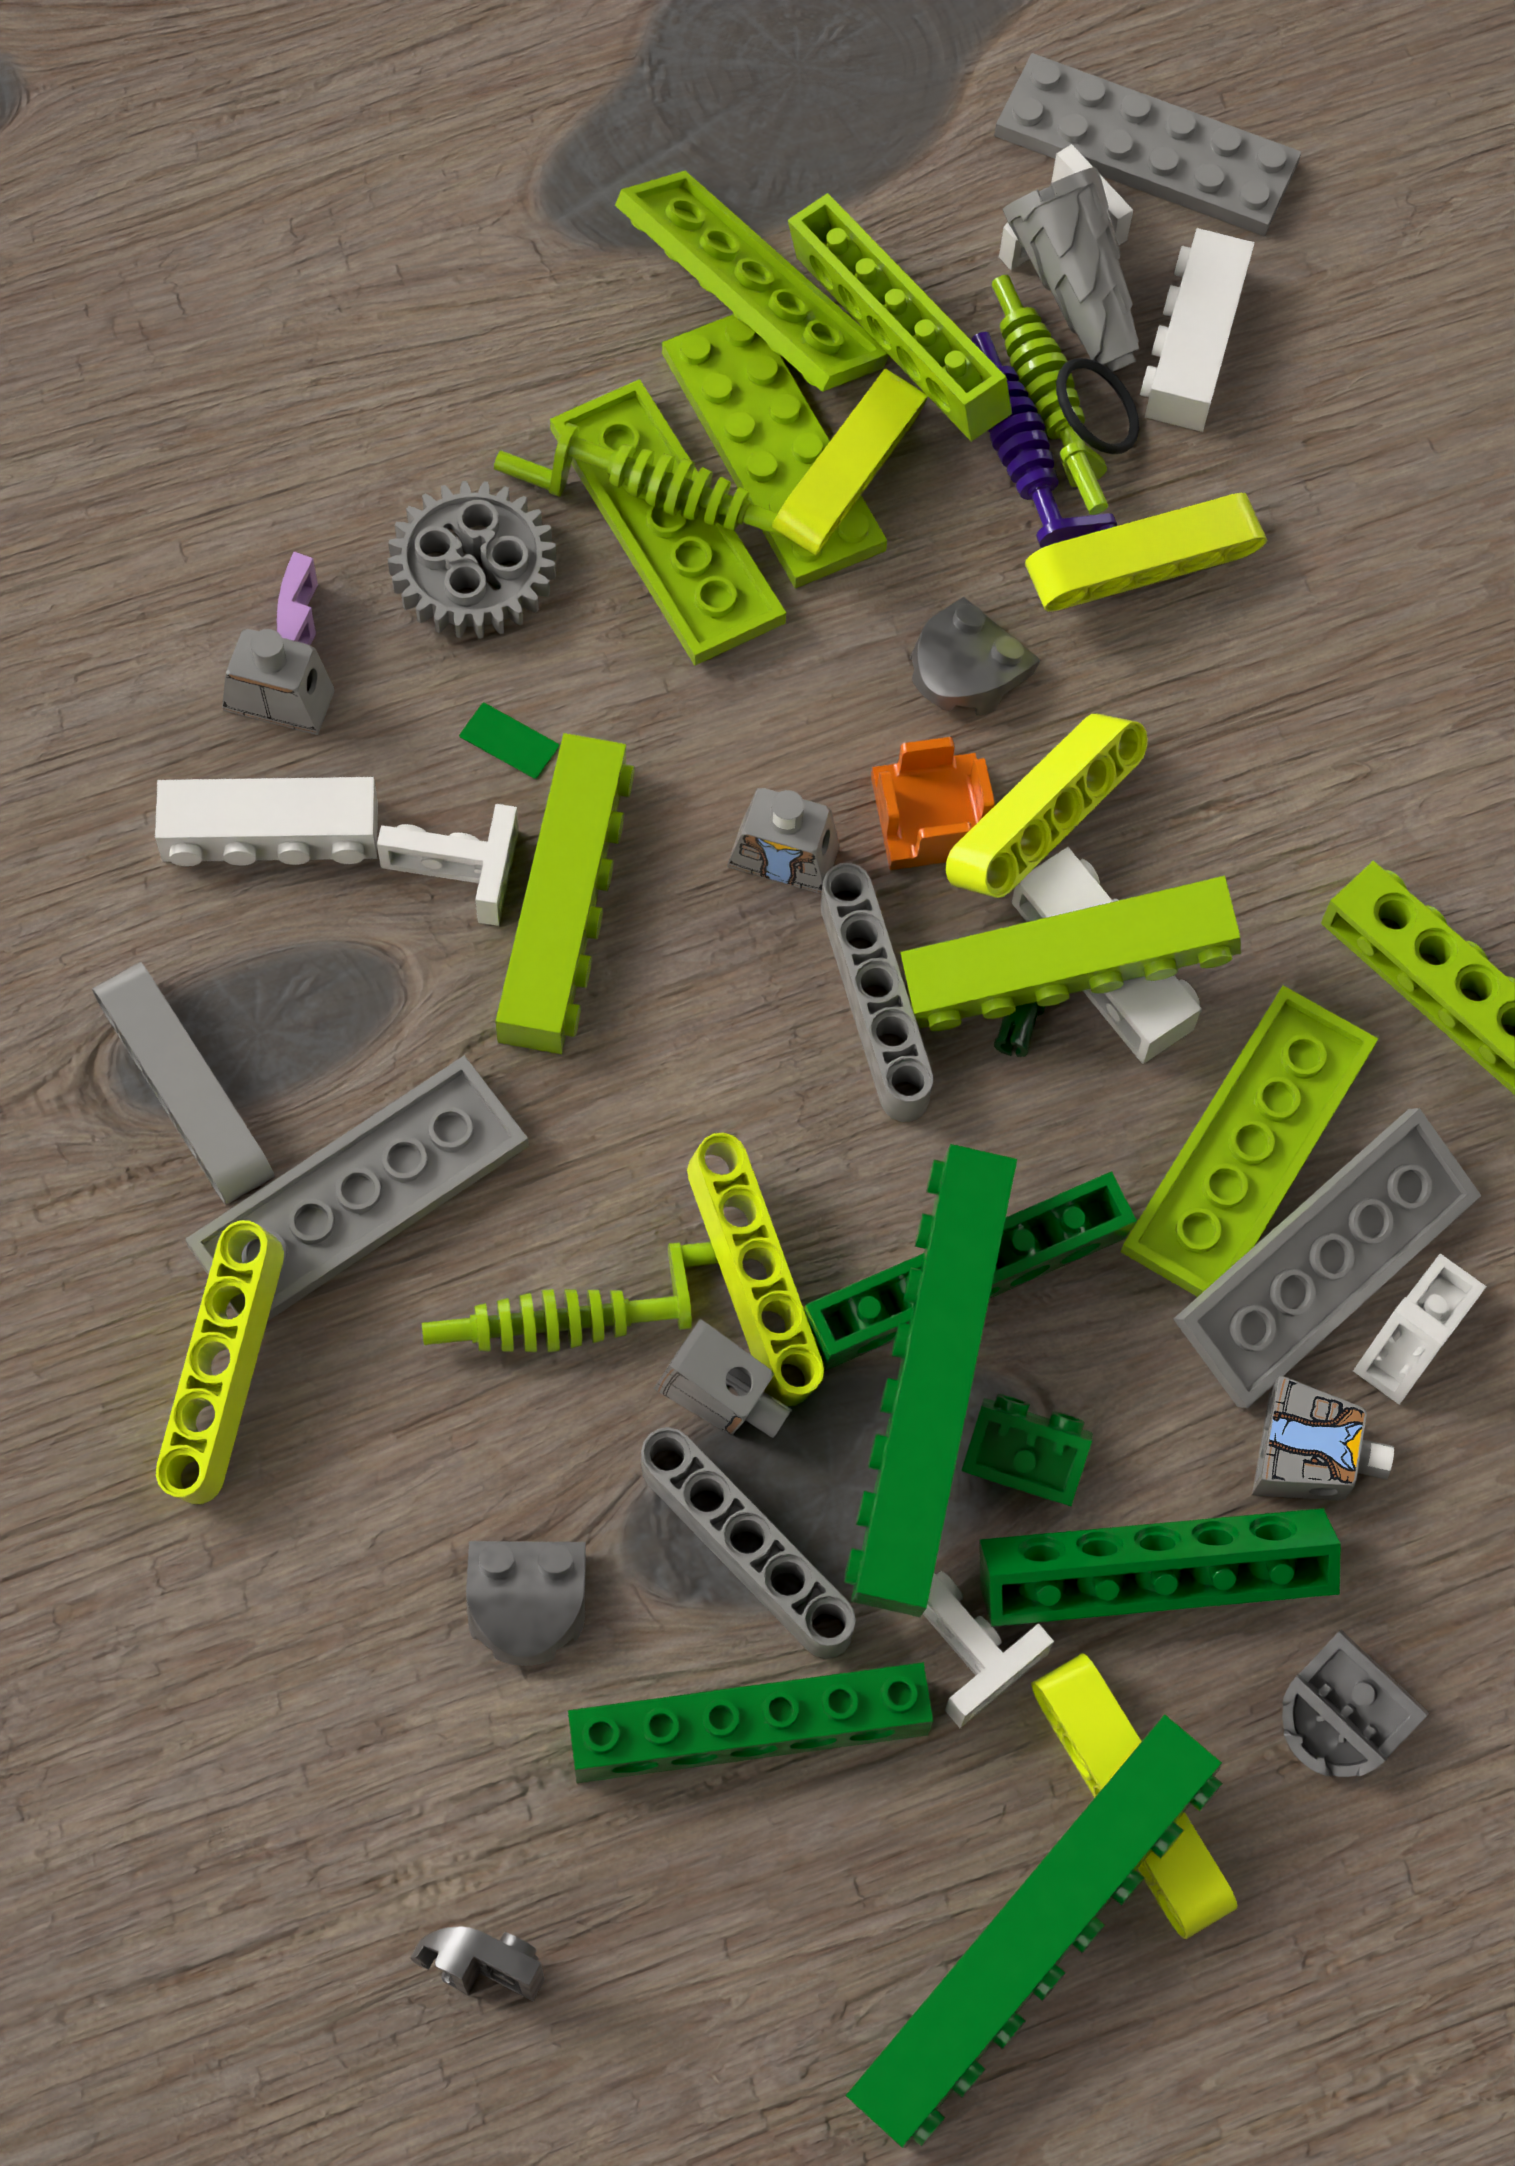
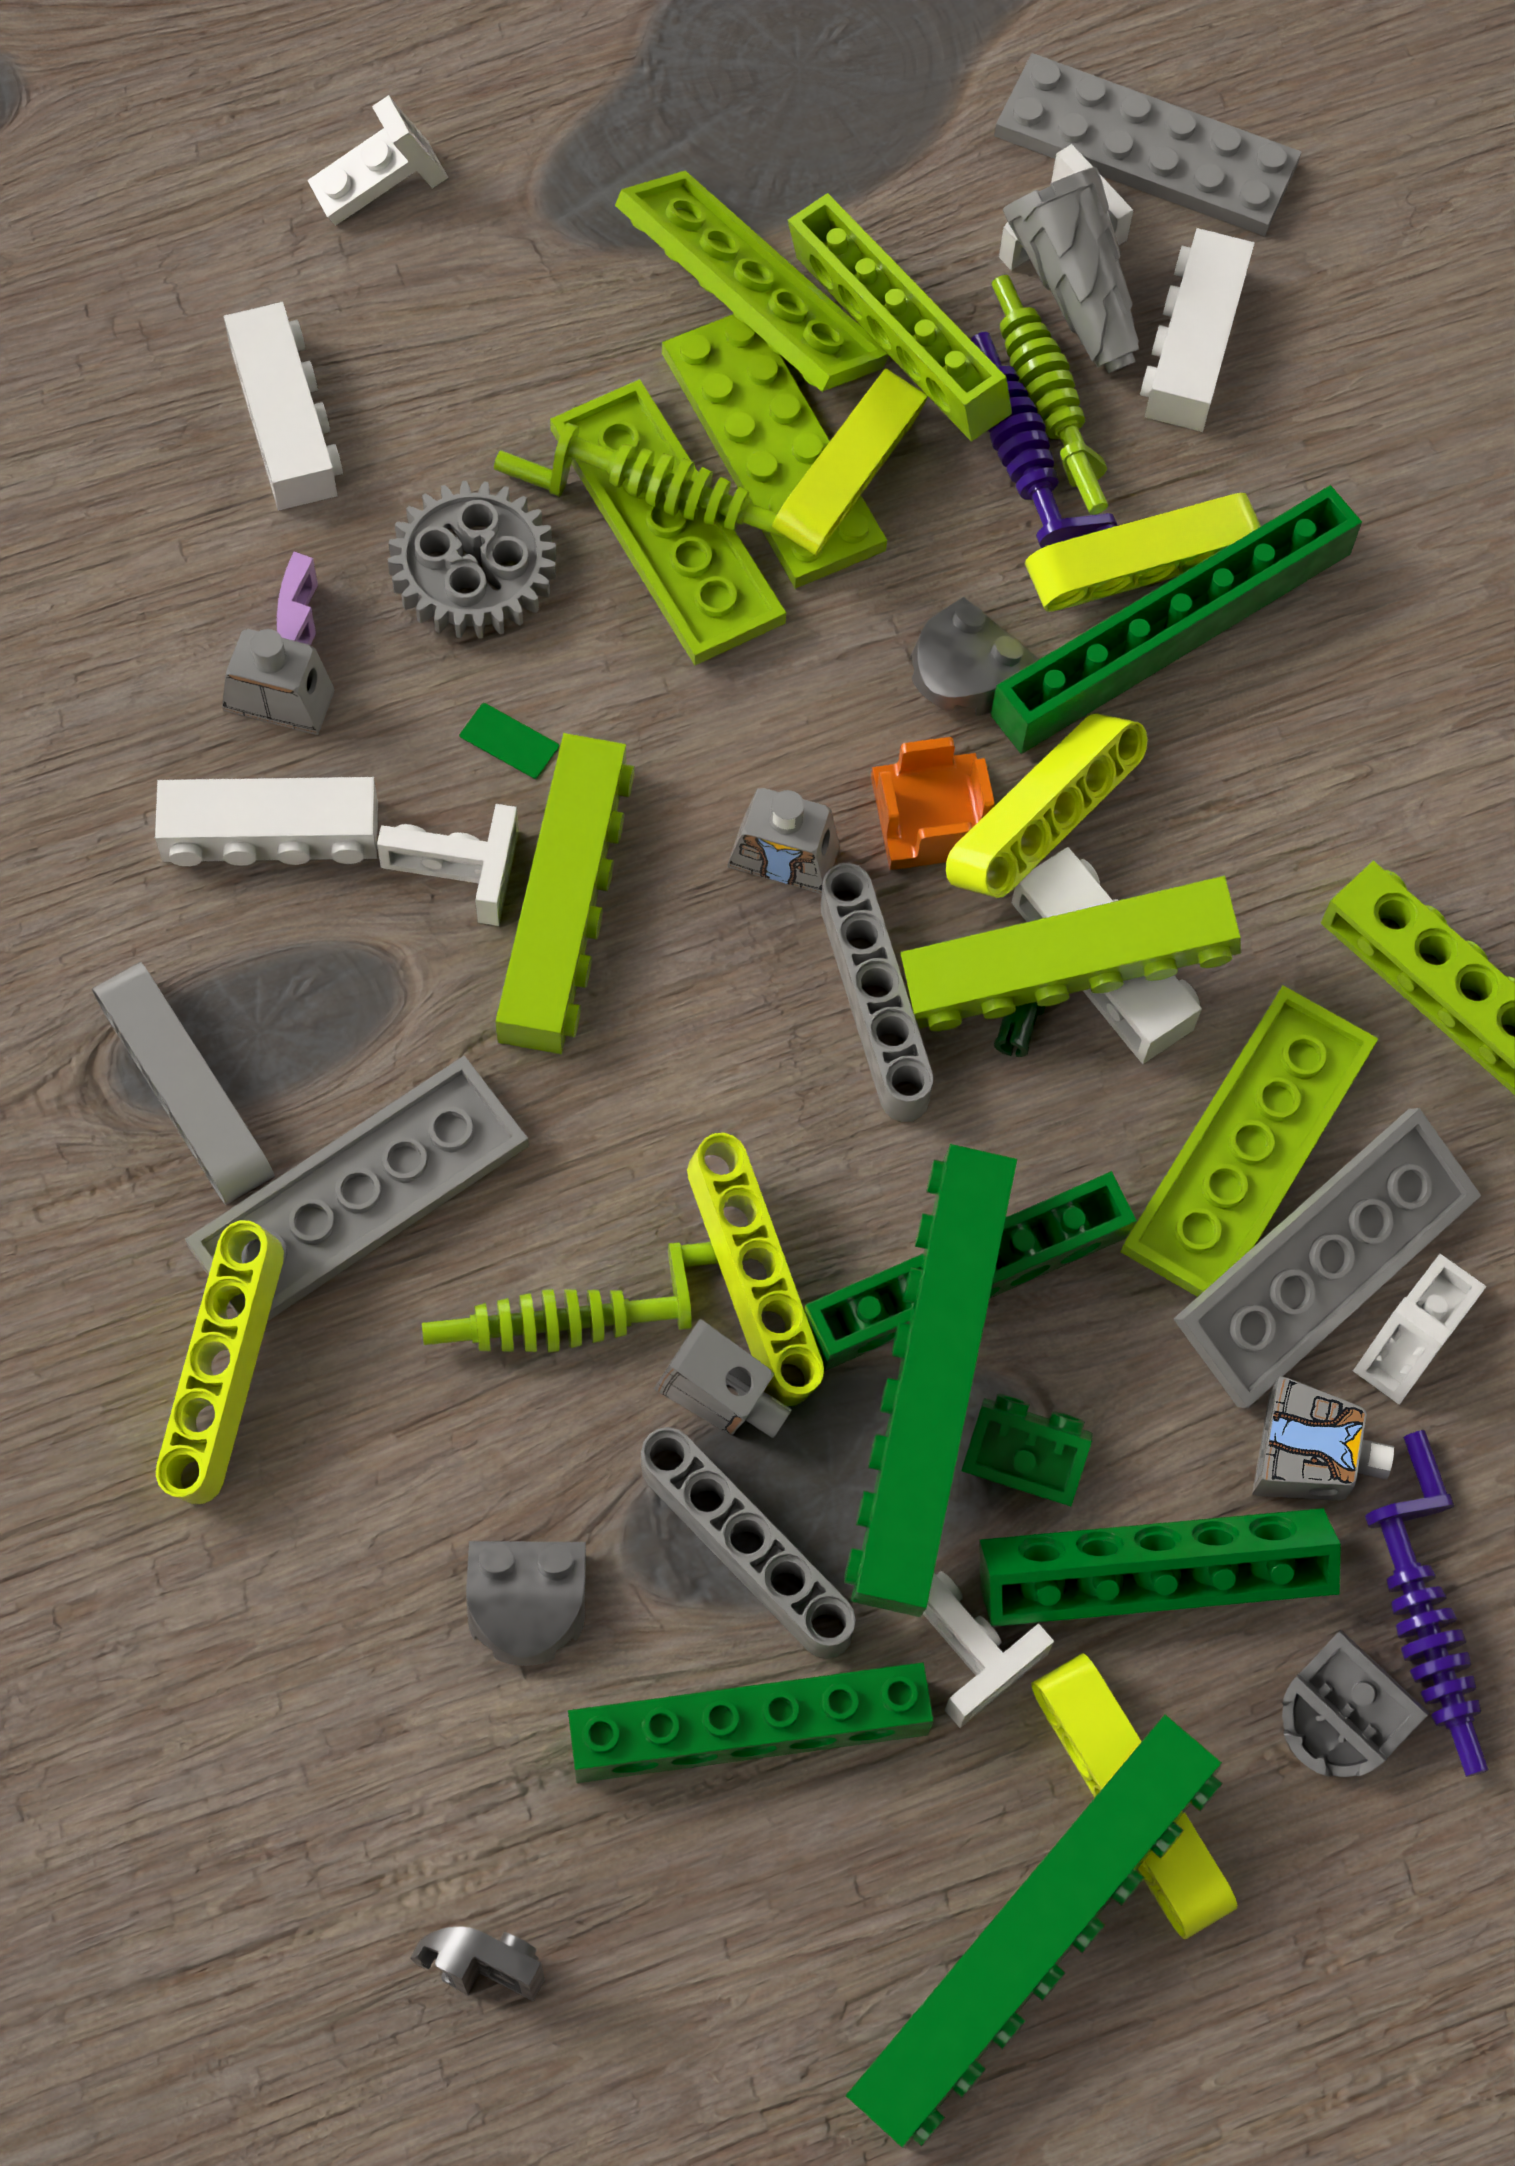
black tyre [1056,358,1139,454] -> none
none -> white brick [224,302,343,511]
none -> white bracket [308,95,448,226]
none -> green brick [991,485,1362,754]
none -> dark purple piece [1365,1430,1489,1777]

